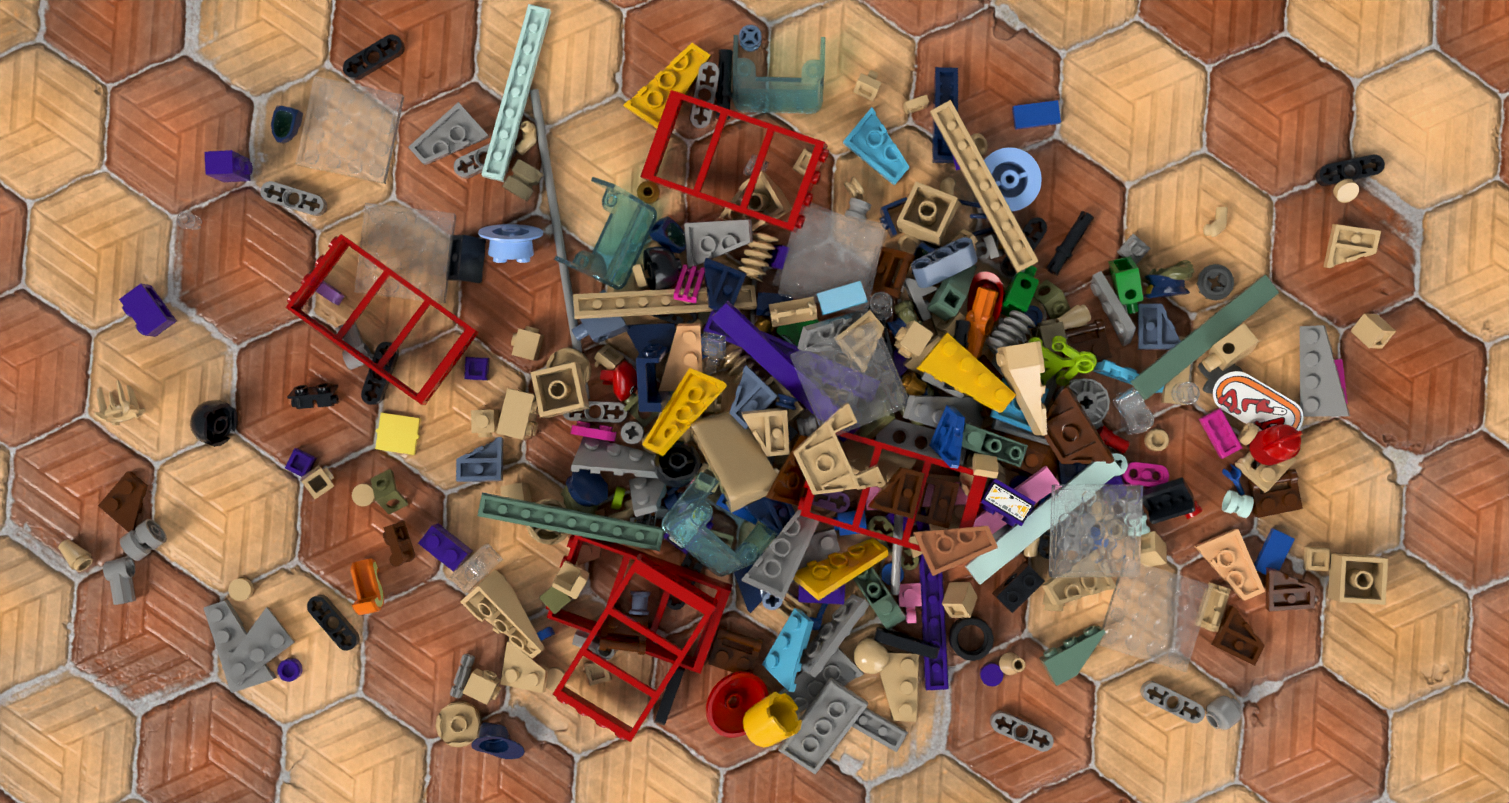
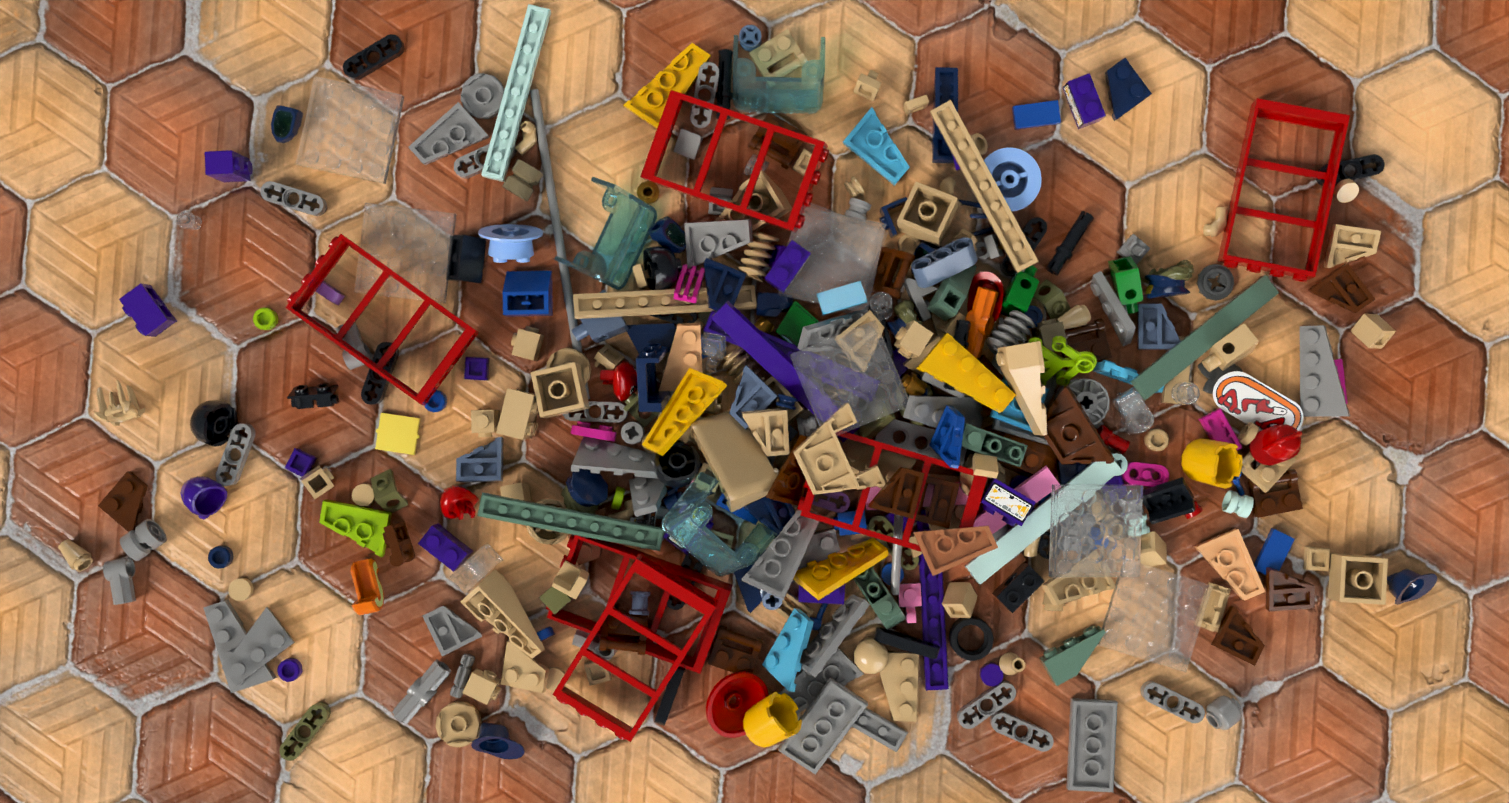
black beam [307,595,360,651] -> none
tan hinge [769,297,818,327] -> none
none -> dark purple piece [180,476,227,520]
none -> dark blue tile [208,545,234,569]
none -> light grey beam [216,424,256,486]
none -> lime tile [253,307,278,330]
none -> olive beam [279,702,331,761]
none -> lime wing [319,499,392,558]
none -> light grey piece [392,659,452,725]
none -> light grey wing [423,605,482,656]
none -> blue tile [424,390,447,412]
none -> red piece [440,485,479,520]
none -> light grey tile [461,73,505,119]
none -> blue slope [503,271,553,317]
none -> light grey slope [674,128,703,160]
none -> light grey slope [708,187,733,215]
none -> reddish brown plate [748,112,807,170]
none -> tan plate [749,29,808,87]
none -> dark purple brick [765,240,811,294]
none -> light grey beam [957,681,1016,729]
none -> dark purple brick [1063,73,1106,130]
none -> light grey tile [1066,698,1118,792]
none -> dark blue wing [1105,58,1152,121]
none -> yellow cylinder [1181,439,1242,489]
none -> red window [1217,98,1350,282]
none -> reddish brown wing [1309,263,1375,313]
none -> dark blue piece [1387,569,1437,605]

